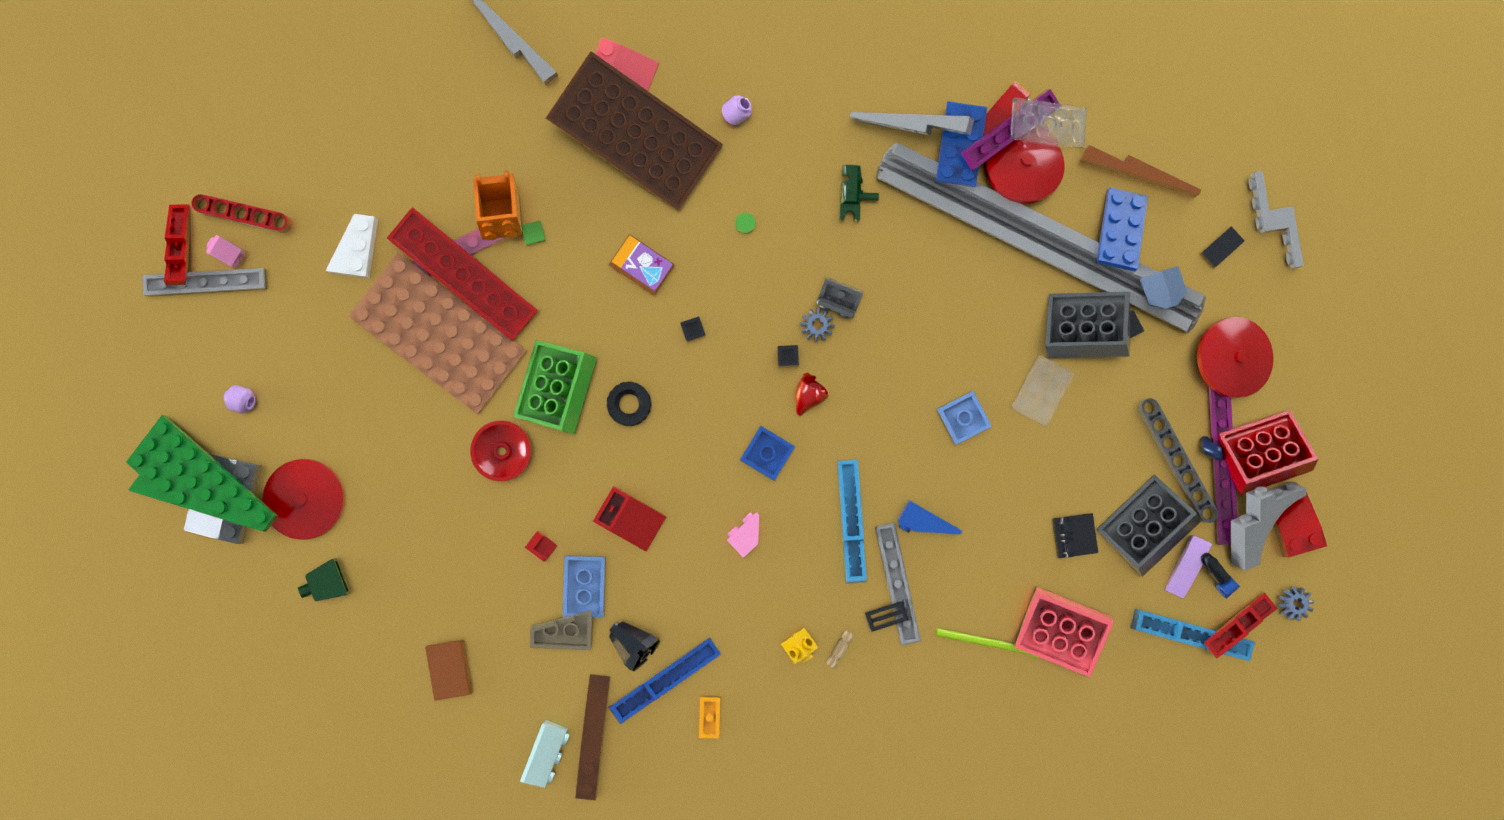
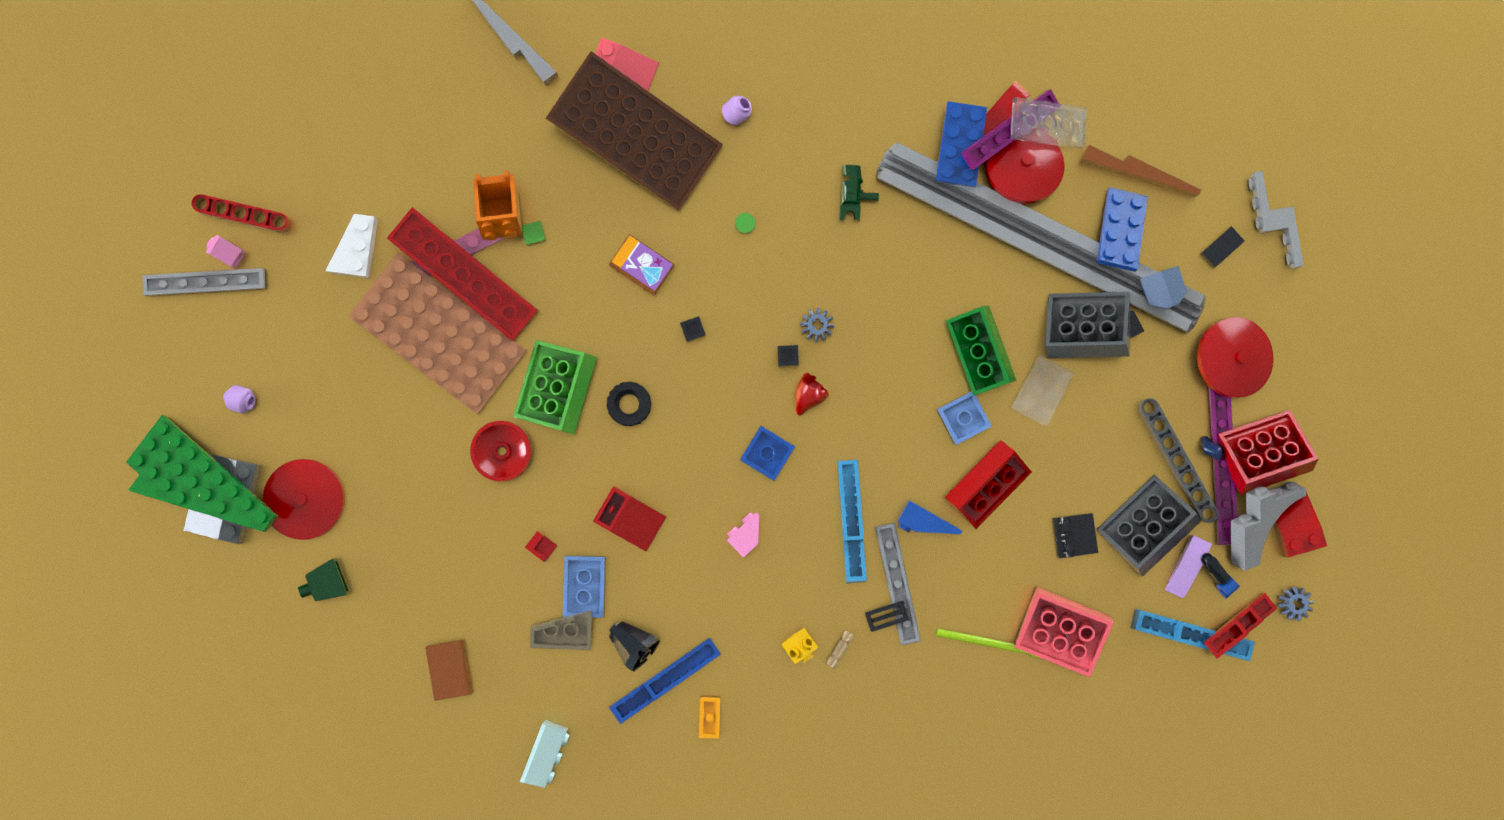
red slope [164,204,190,285] -> none
reddish brown slope [575,674,610,800] -> none
dark grey bracket [816,277,864,318] -> none
light grey slope [850,112,974,136] -> none
none -> red slope [945,440,1032,529]
none -> green slope [946,305,1017,396]

